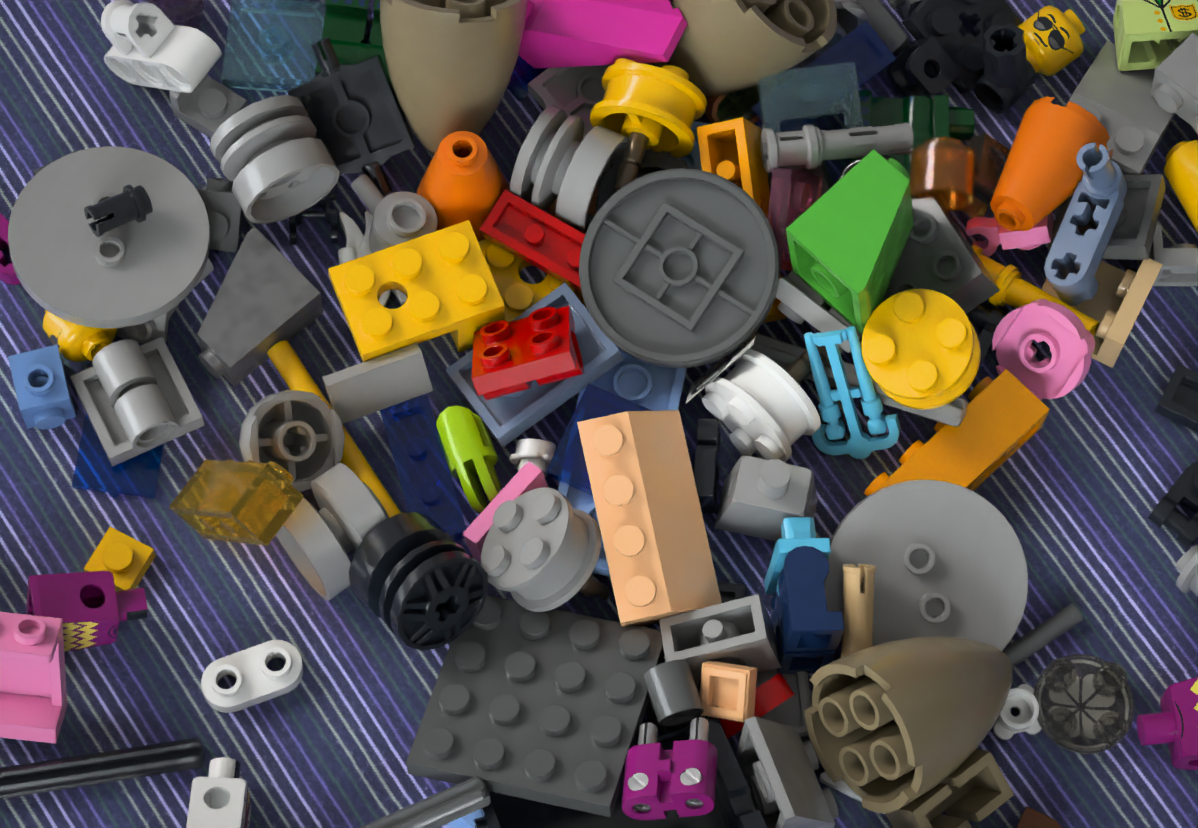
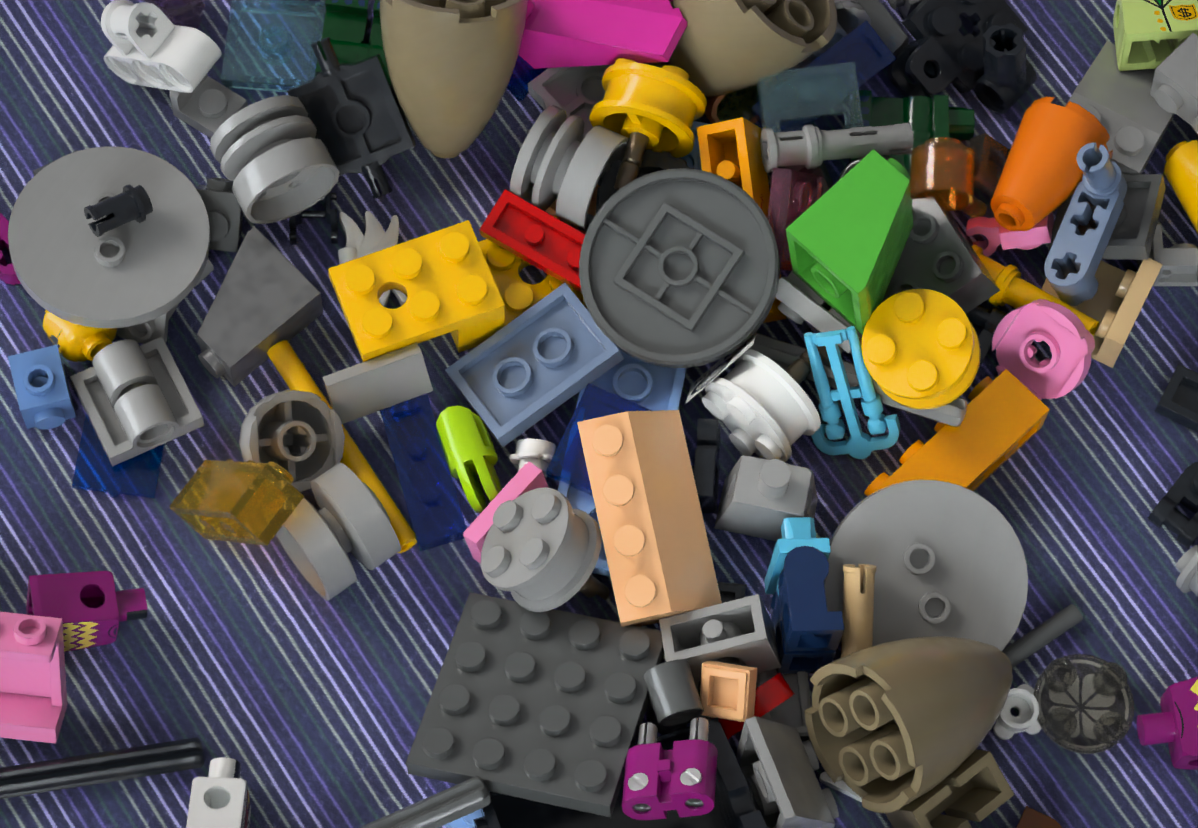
yellow plate [84,527,156,591] -> none
white plate [201,640,303,713] -> none
black wheel [349,512,488,651] -> none
light grey piece [351,174,437,253] -> none
orange cone [416,131,510,242] -> none
red plate [471,306,584,400] -> none
yellow head [1018,5,1086,76] -> none

